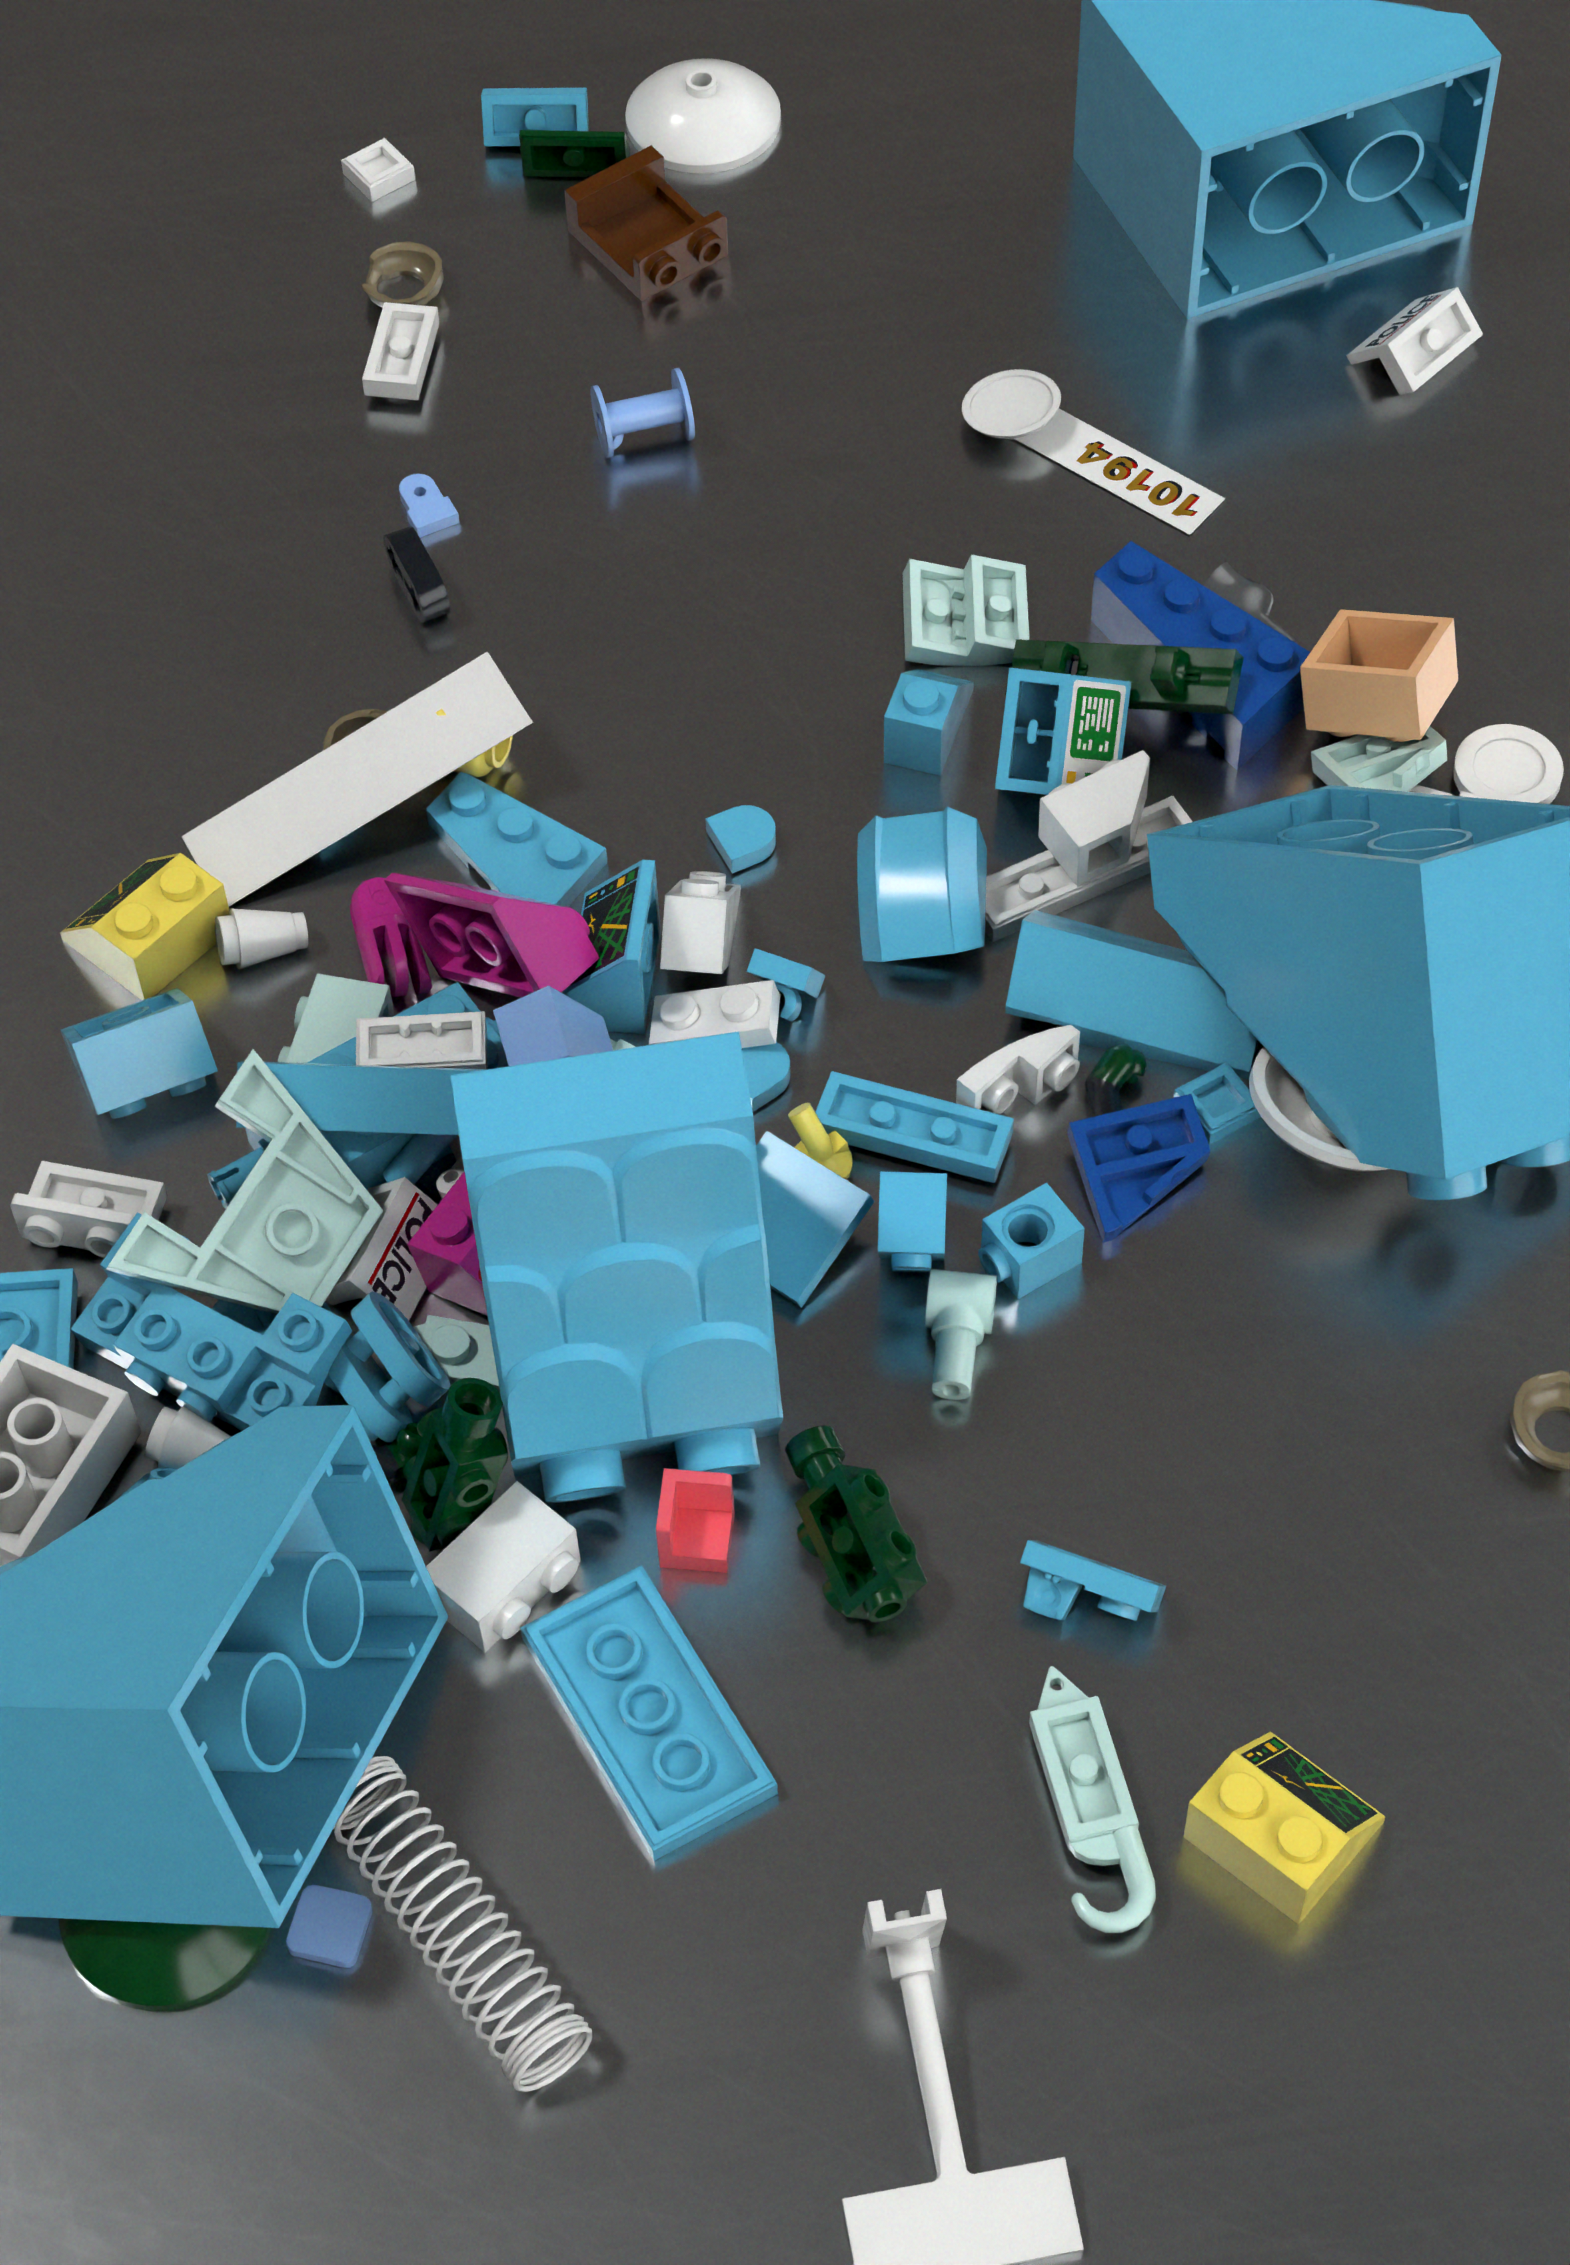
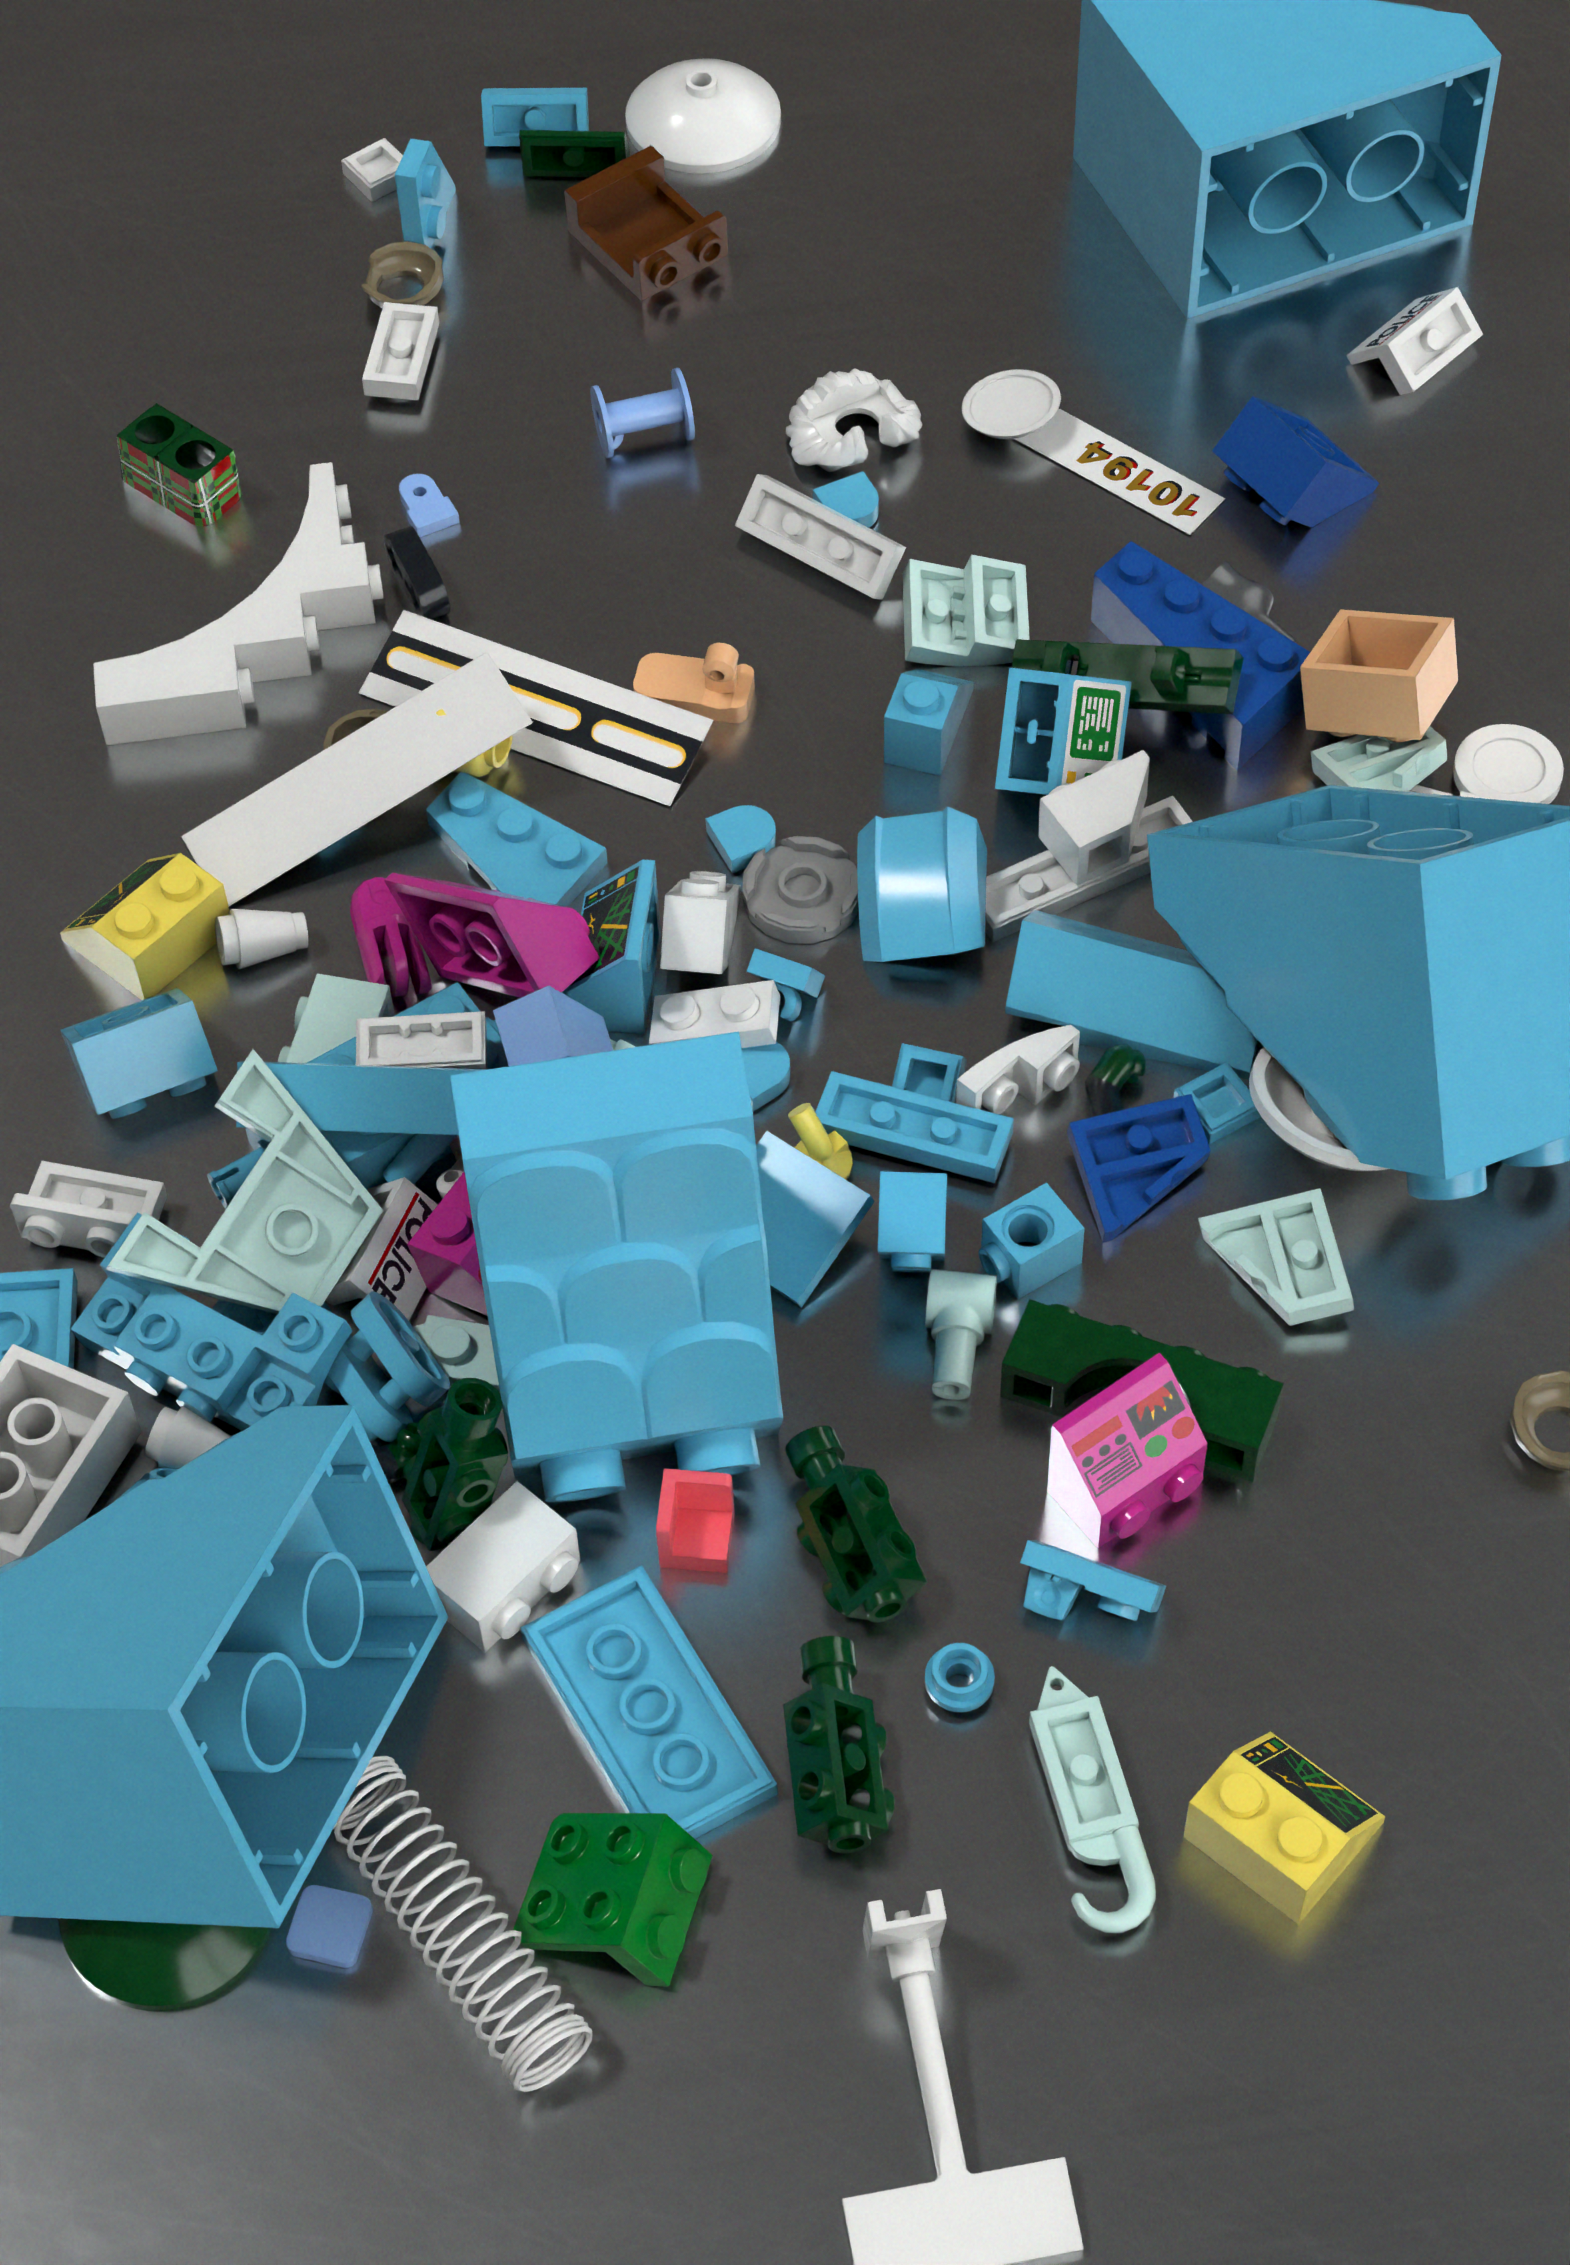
none -> white arch [93,462,384,745]
none -> piece [117,403,242,526]
none -> sticker [359,610,714,807]
none -> medium azure wing [395,138,456,248]
none -> green bracket [512,1813,713,1987]
none -> light nougat piece [633,643,755,723]
none -> white plate [735,474,906,600]
none -> light grey tile [742,836,859,944]
none -> dark green brick [783,1636,895,1853]
none -> white piece [786,368,923,472]
none -> medium azure tile [813,471,879,528]
none -> medium azure slope [892,1043,967,1103]
none -> medium azure plate [925,1643,995,1712]
none -> dark green arch [1000,1299,1284,1482]
none -> slope [1047,1353,1208,1549]
none -> light aqua wing [1198,1188,1354,1326]
none -> blue slope [1212,396,1380,528]

